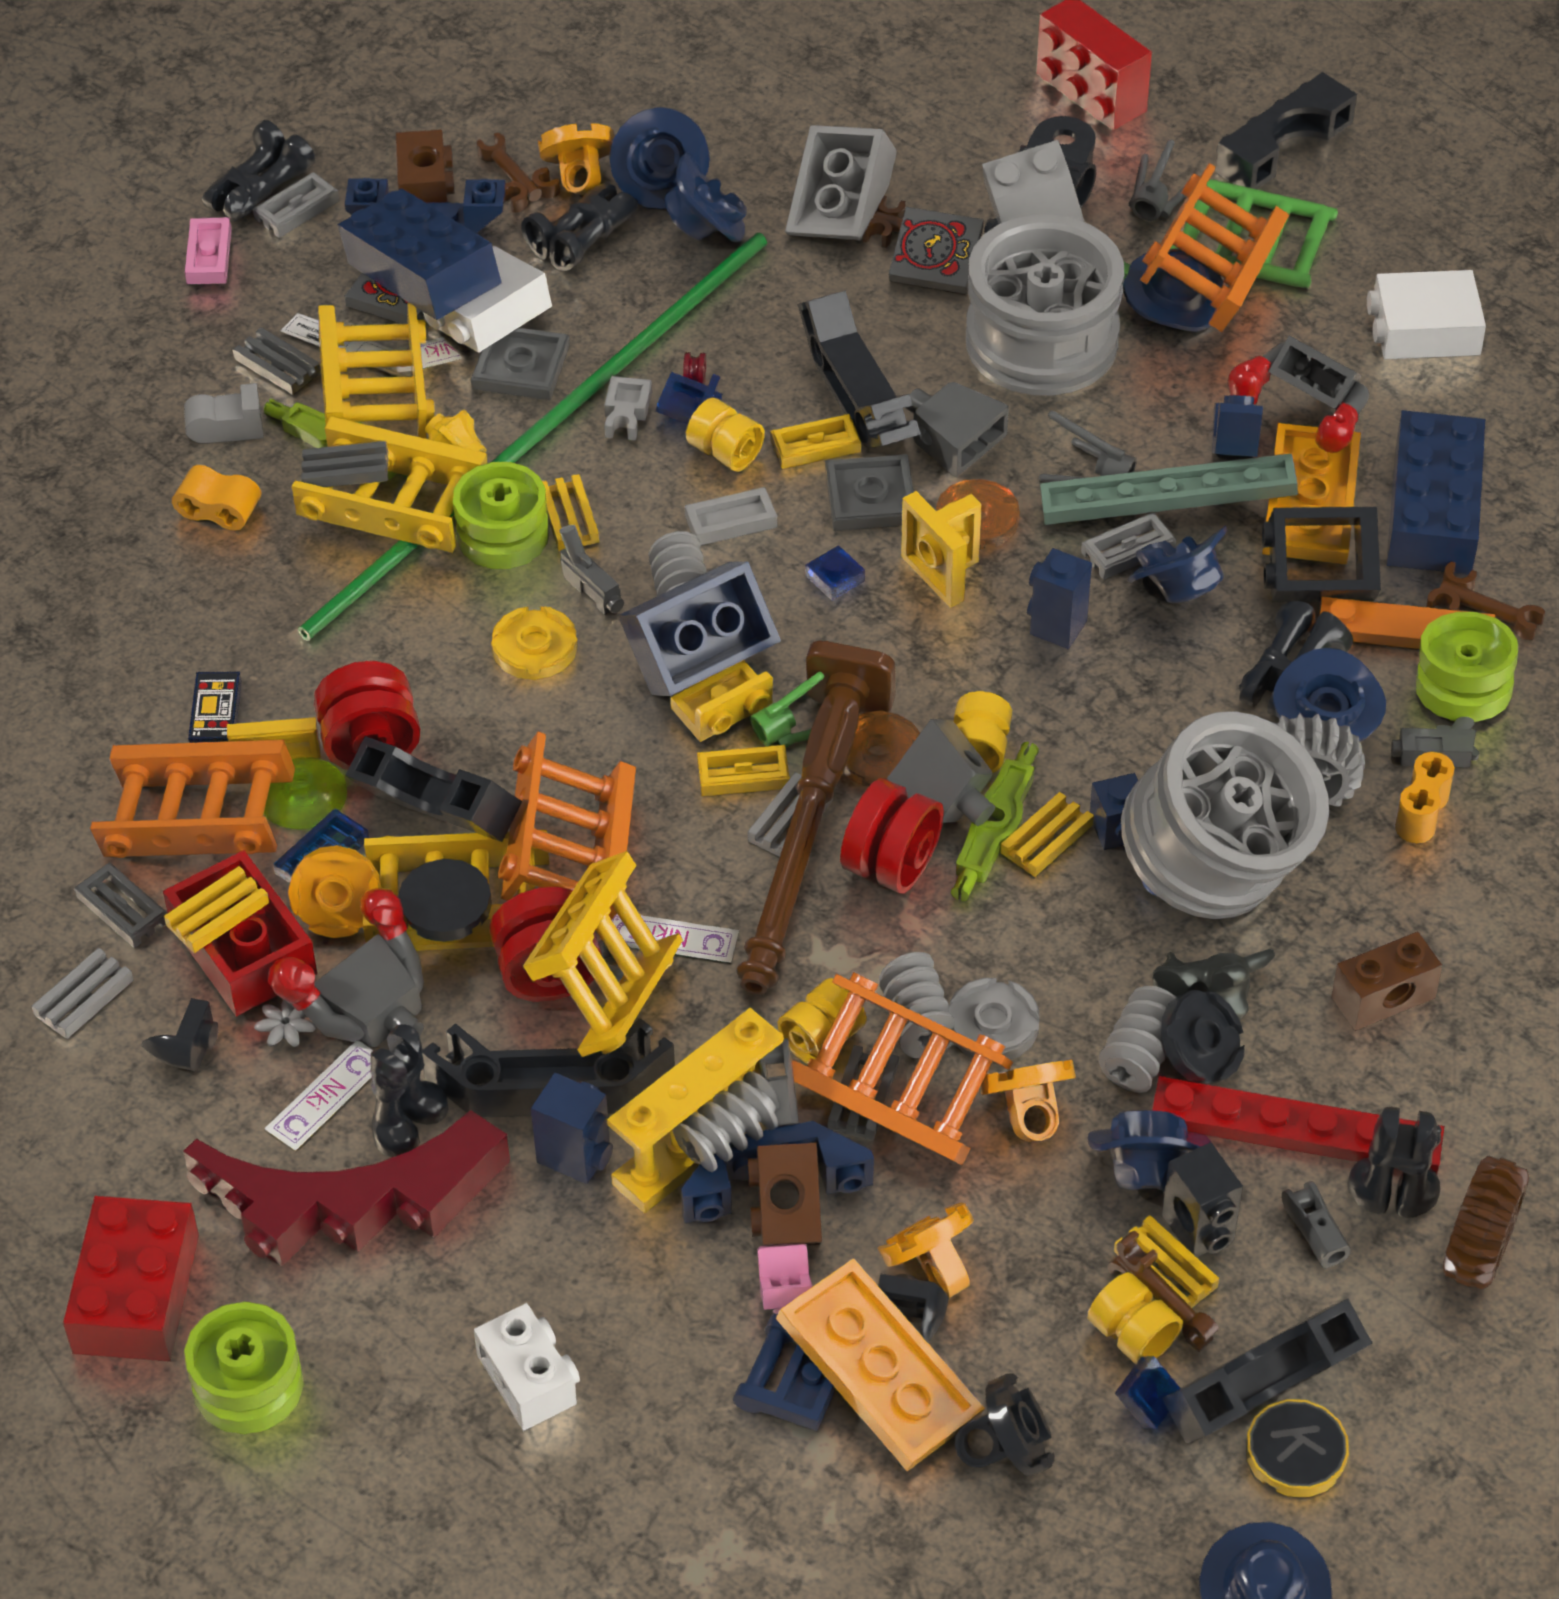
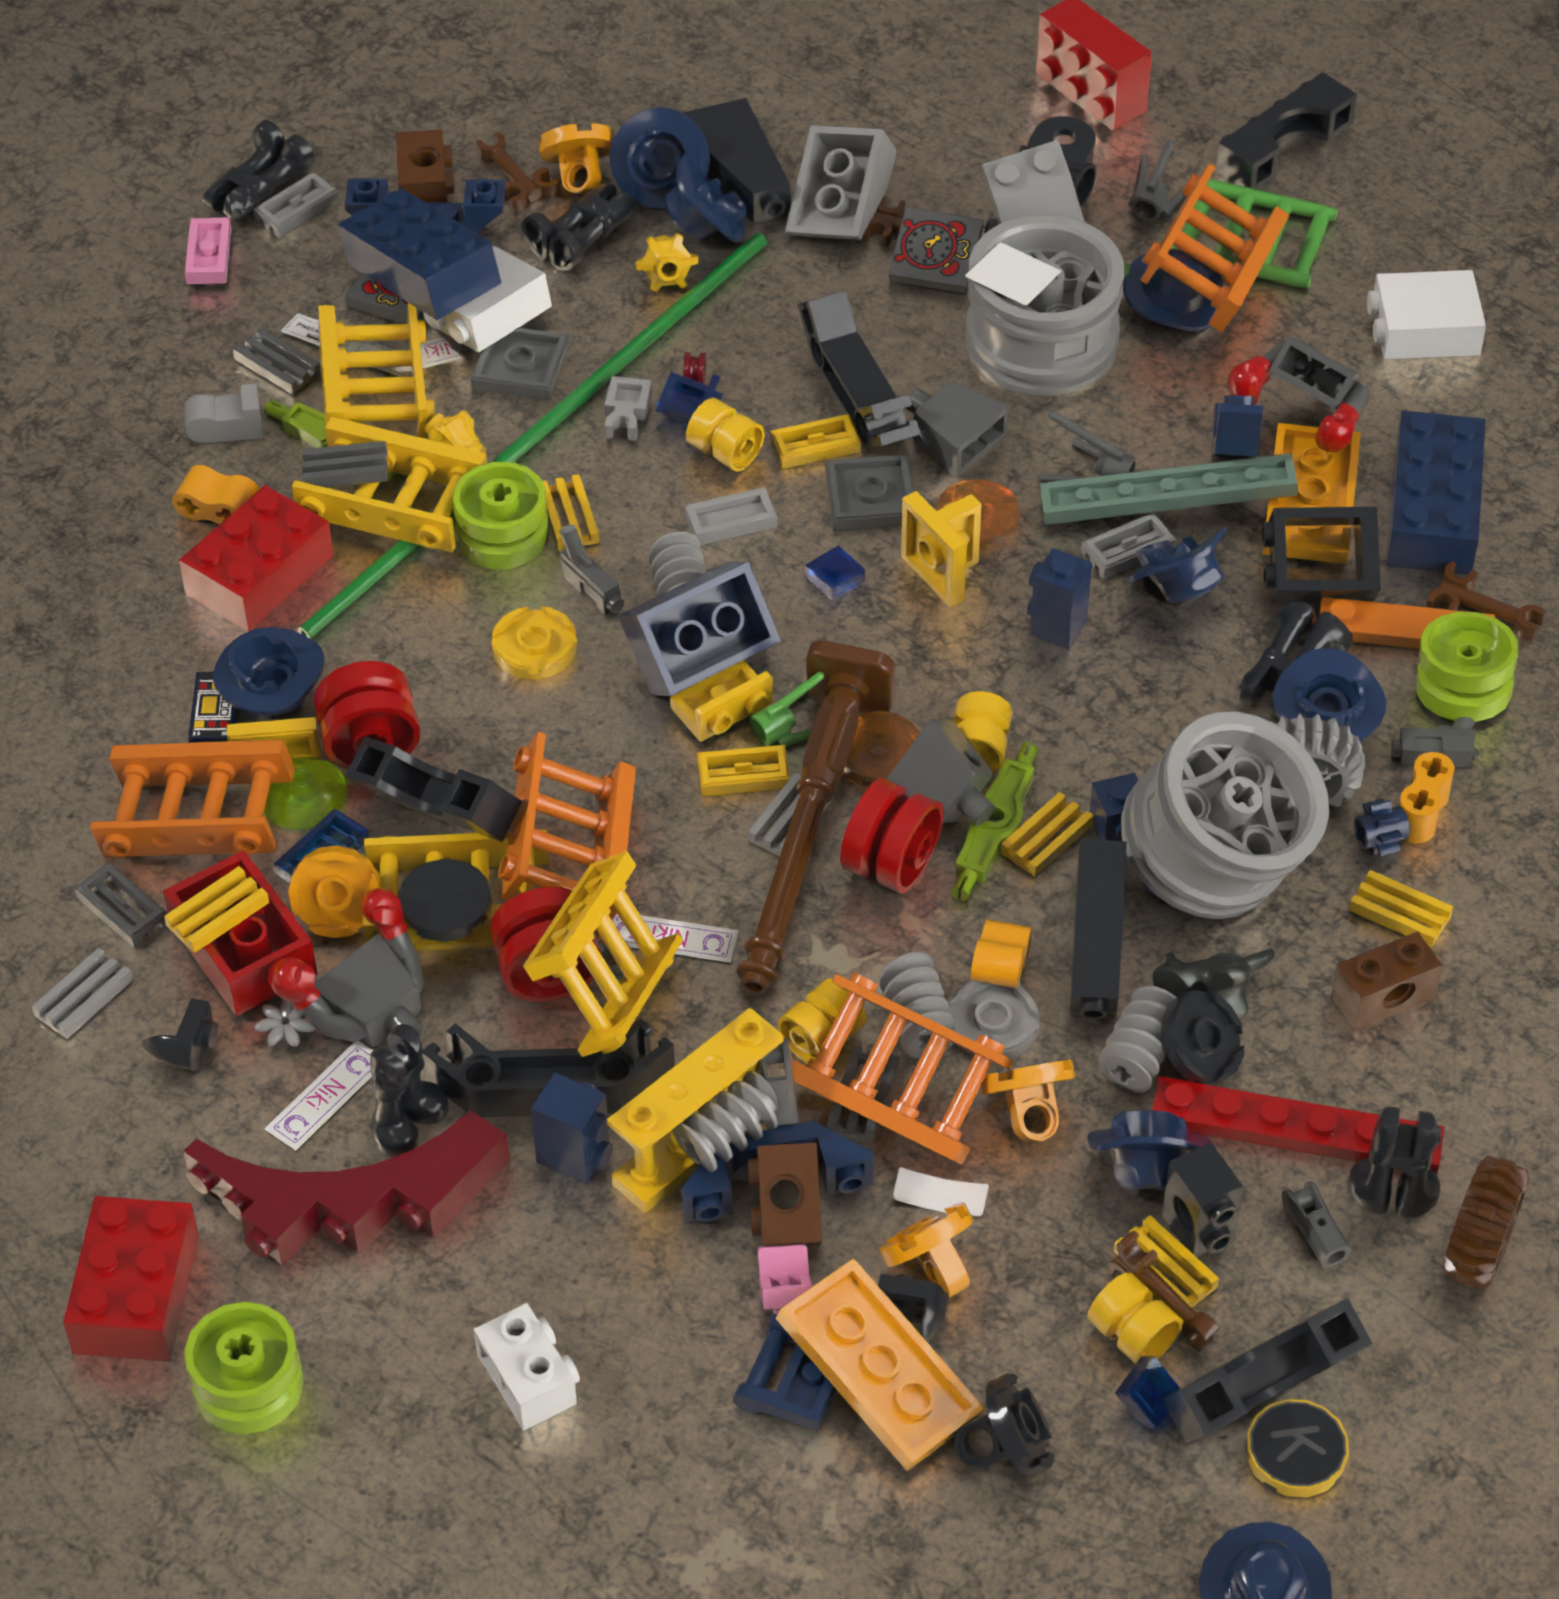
none -> red brick [179,485,334,632]
none -> dark blue hat [212,627,325,718]
none -> yellow rock [635,233,698,292]
none -> black slope [682,98,791,223]
none -> white sticker [892,1167,989,1216]
none -> white sticker [965,242,1061,306]
none -> light orange axle [971,919,1033,989]
none -> black slope [1070,839,1127,1019]
none -> yellow tile [1349,870,1454,947]
none -> dark blue gear [1354,799,1410,857]

